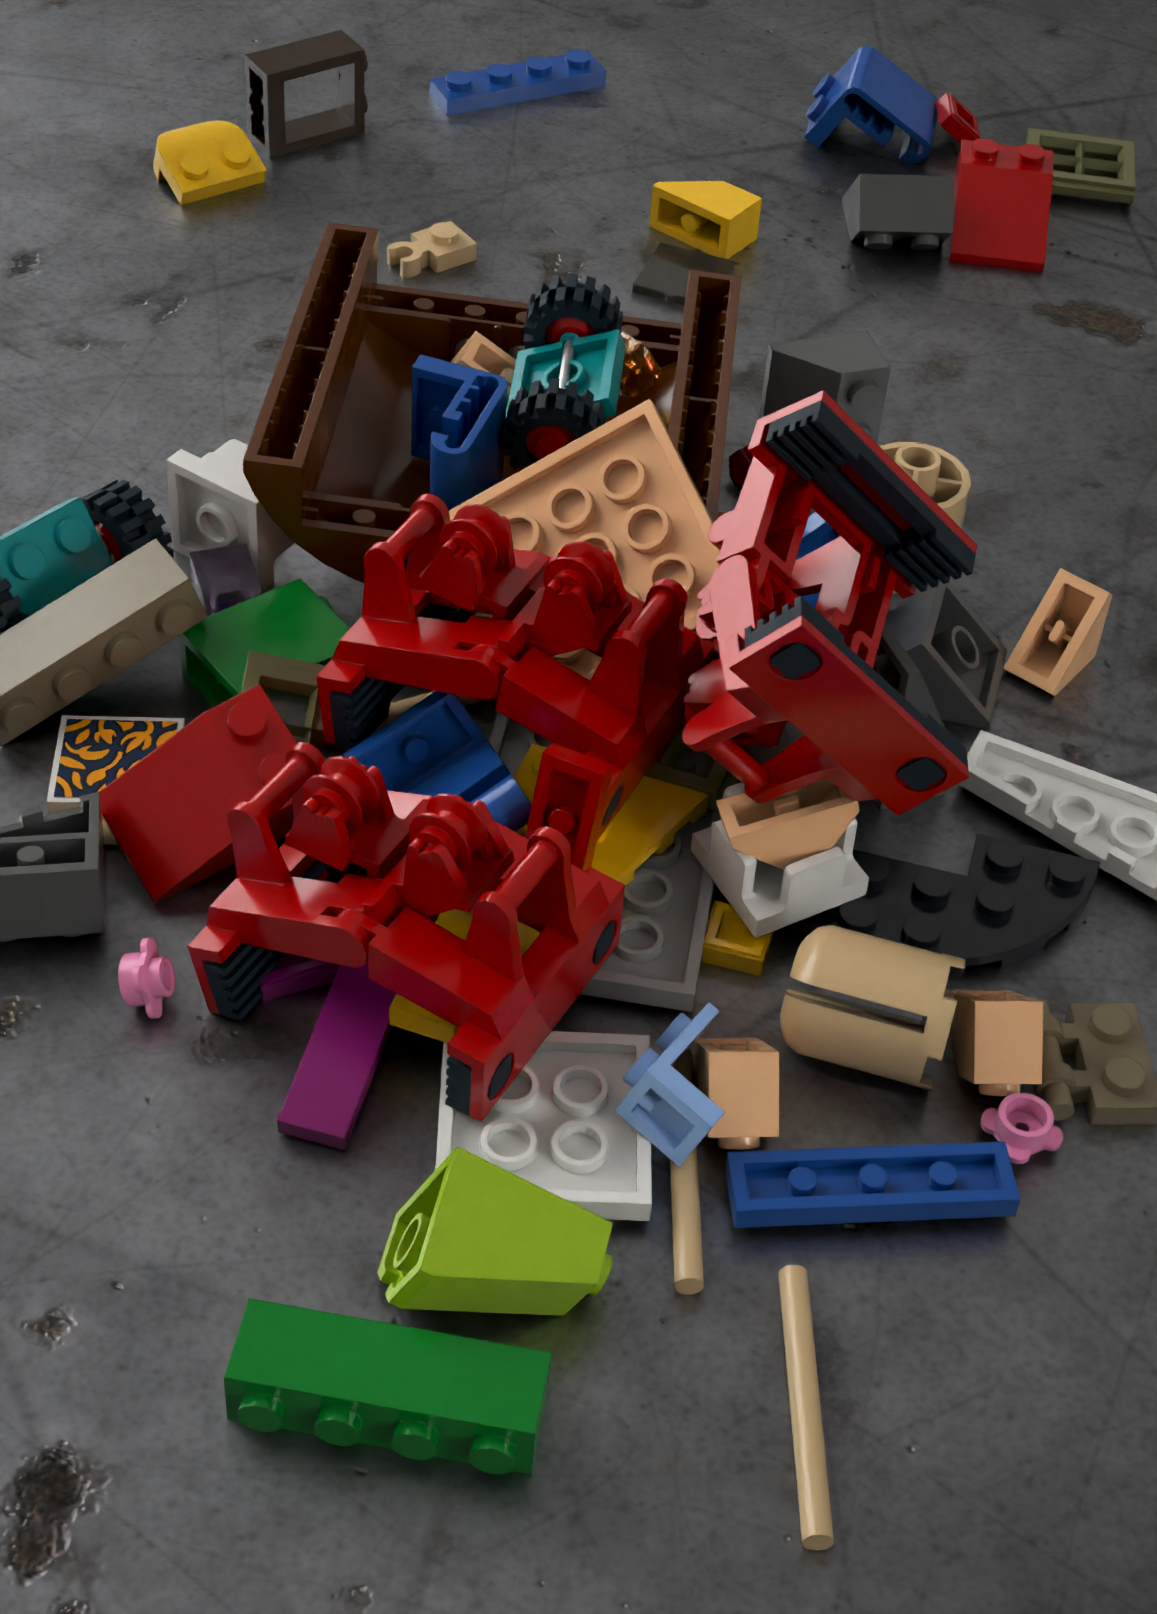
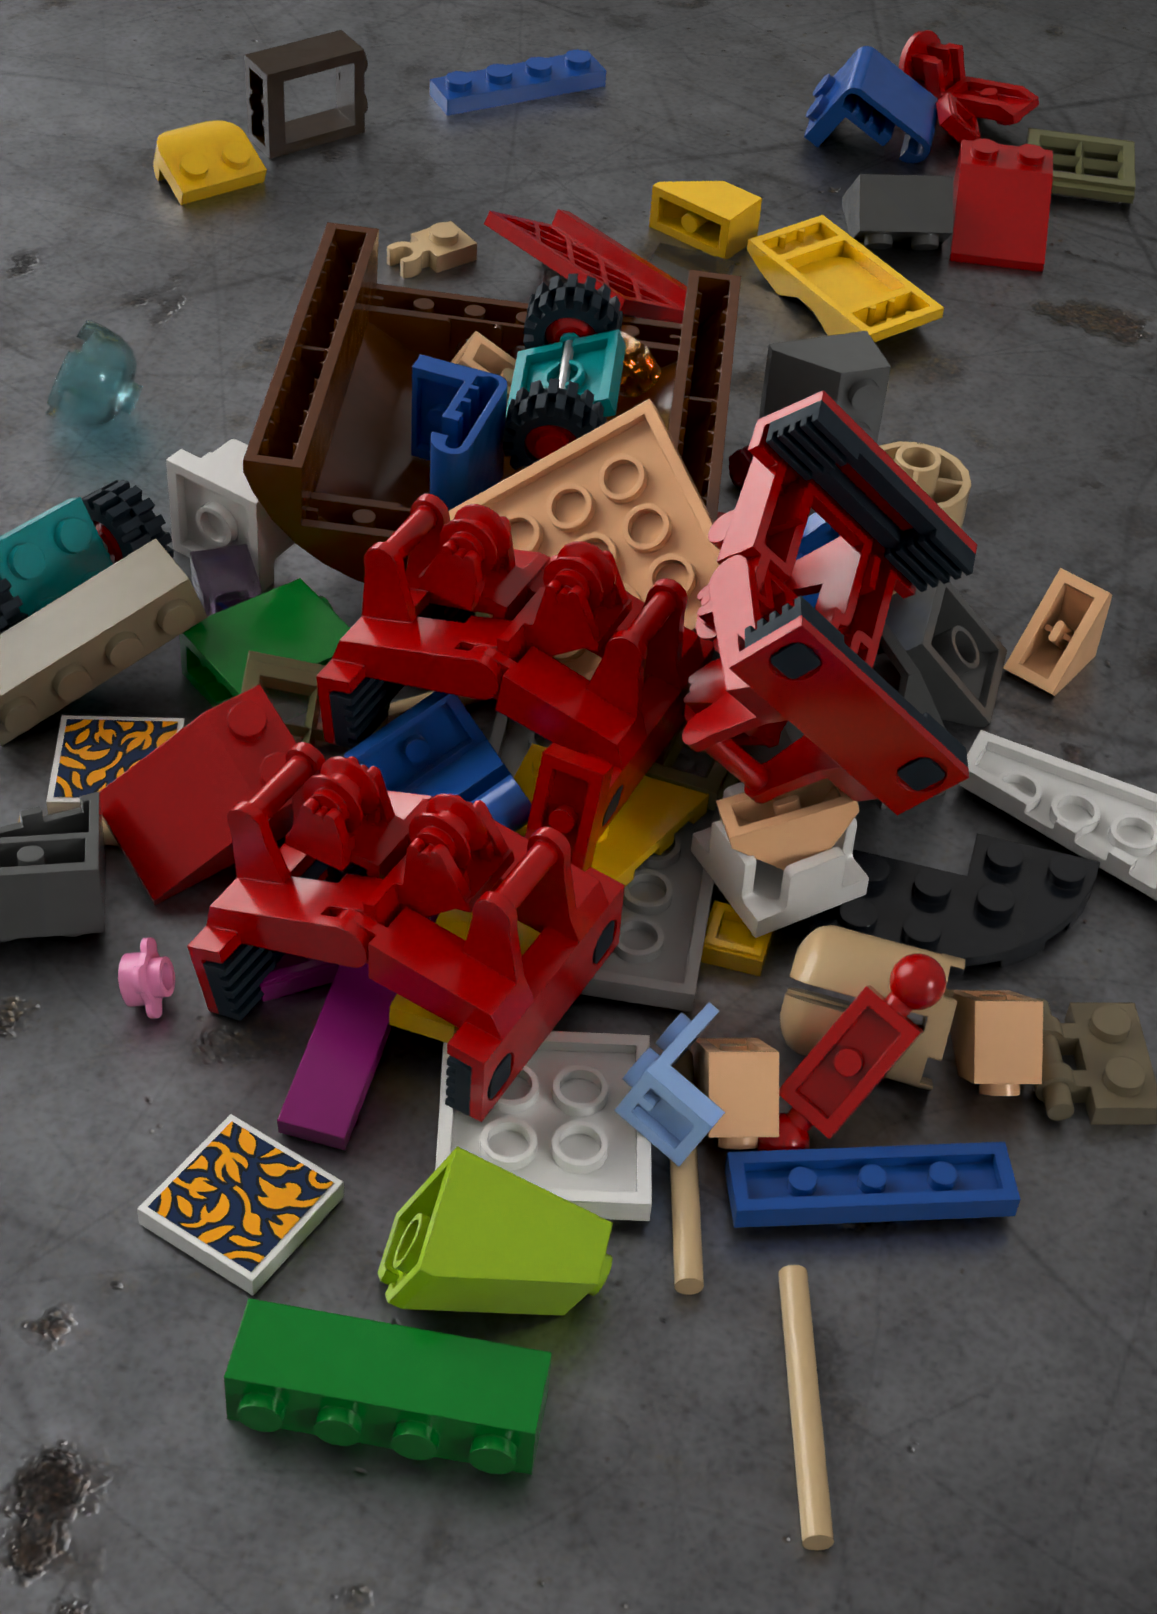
bright pink plate [980,1093,1064,1164] -> none
none -> clear light blue cylinder [45,320,143,430]
none -> tile [137,1114,344,1296]
none -> red fence [484,209,687,324]
none -> yellow slope [747,215,944,342]
none -> red plate [755,953,946,1151]
none -> red piece [899,30,1039,125]

